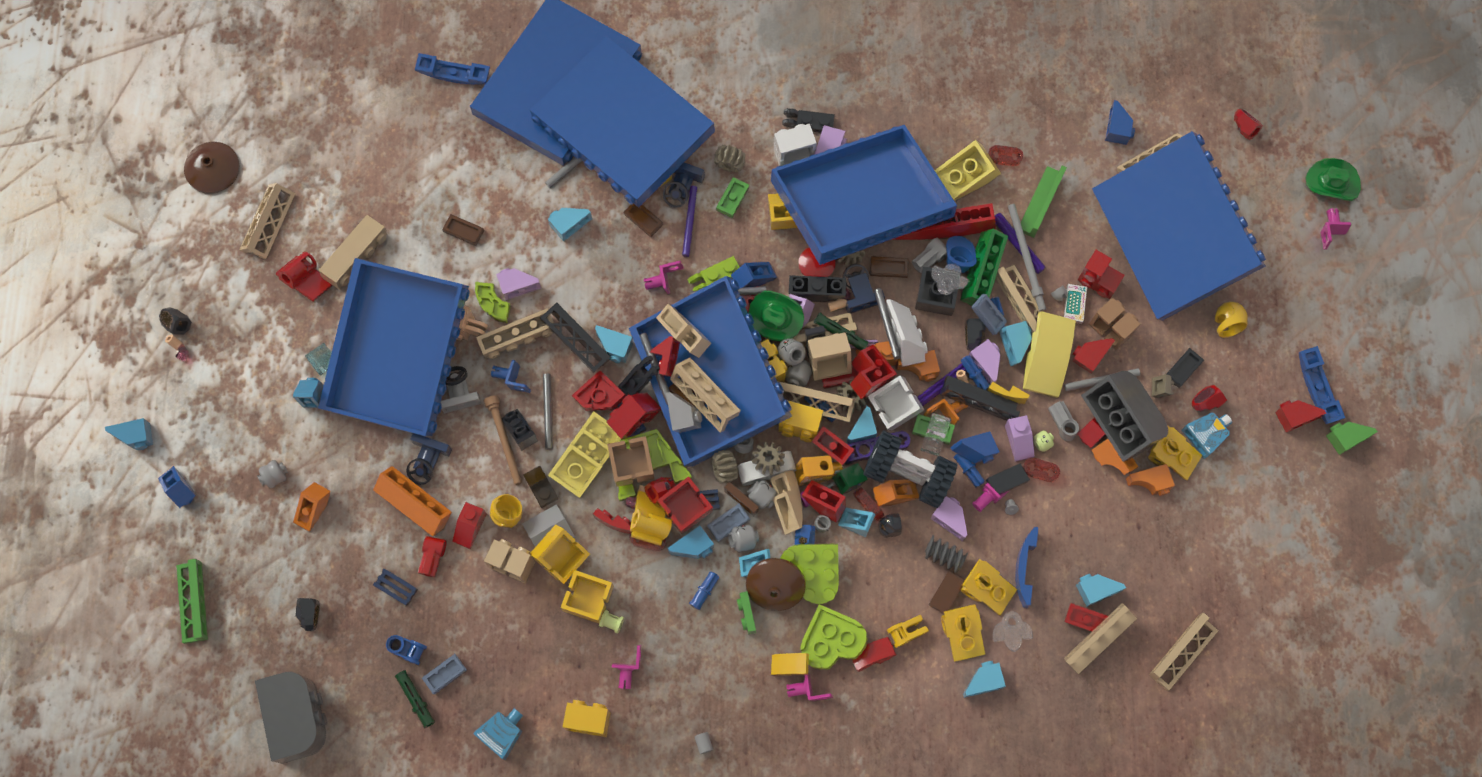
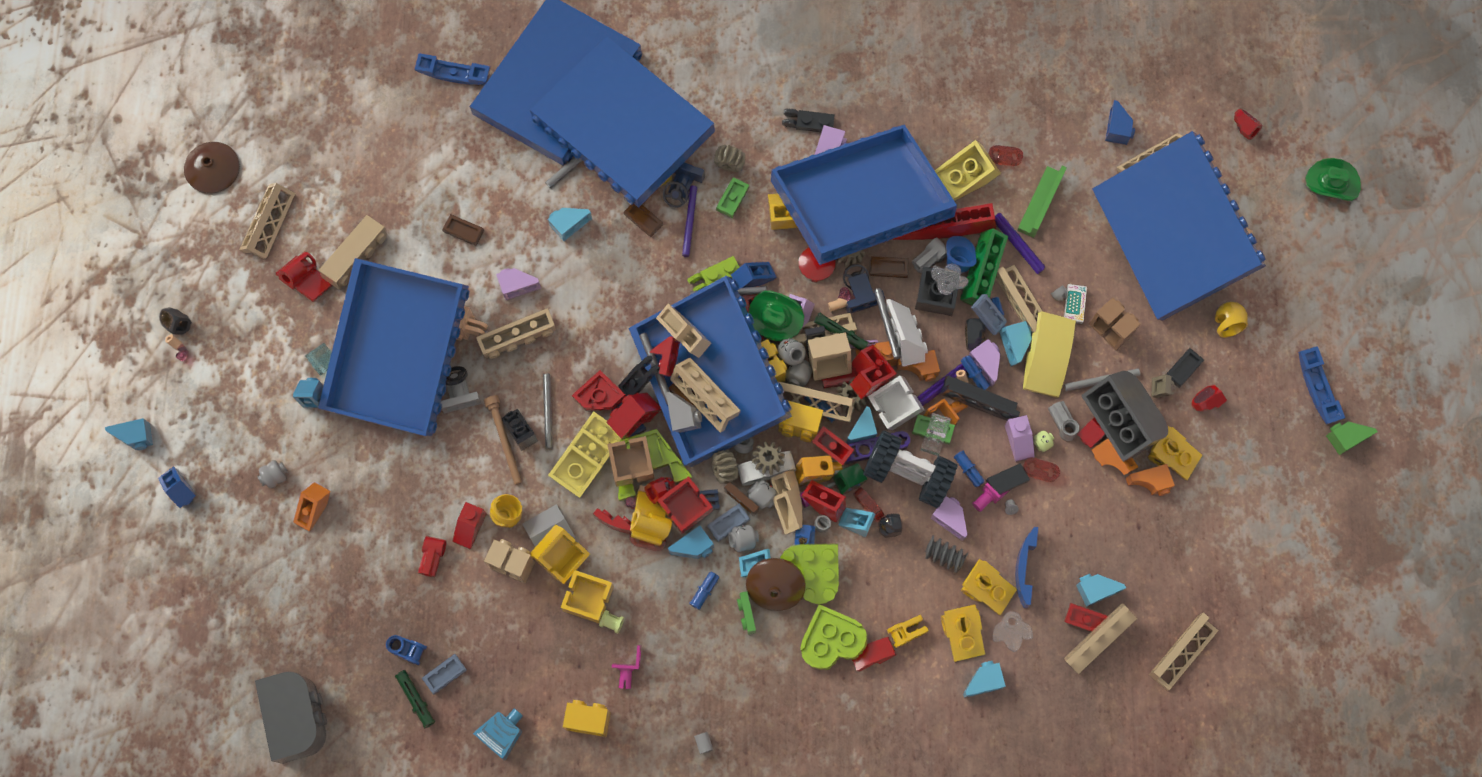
bright green fence [176,559,208,644] -> none
black rock [295,598,320,632] -> none
orange brick [373,466,452,536] -> none
dark blue tile [373,569,418,606] -> none
dark blue piece [406,433,452,485] -> none
lime tile [475,282,511,323] -> none
blue bracket [491,360,531,393] -> none
dark brown slope [523,466,558,508] -> none
black fence [540,303,610,373] -> none
medium azure slope [595,325,633,363] -> none
dark pink bracket [644,261,684,294] -> none
yellow slope [771,653,809,675] -> none
white piece [774,124,817,166] -> none
dark pink bracket [786,673,833,702] -> none
black slope [789,275,846,302] -> none
orange slope [873,479,919,507] -> none
reddish brown tile [929,571,965,614] -> none
blue slope [951,431,1000,464] -> none
yellow slope [987,382,1030,404] -> none
light grey bar [1008,204,1046,311] -> none
red slope [1072,338,1115,374] -> none
red brick [1078,249,1125,299] -> none
dark azure torso [1181,413,1232,459] -> none
red slope [1275,400,1326,433] -> none
dark pink bracket [1320,208,1351,250] -> none

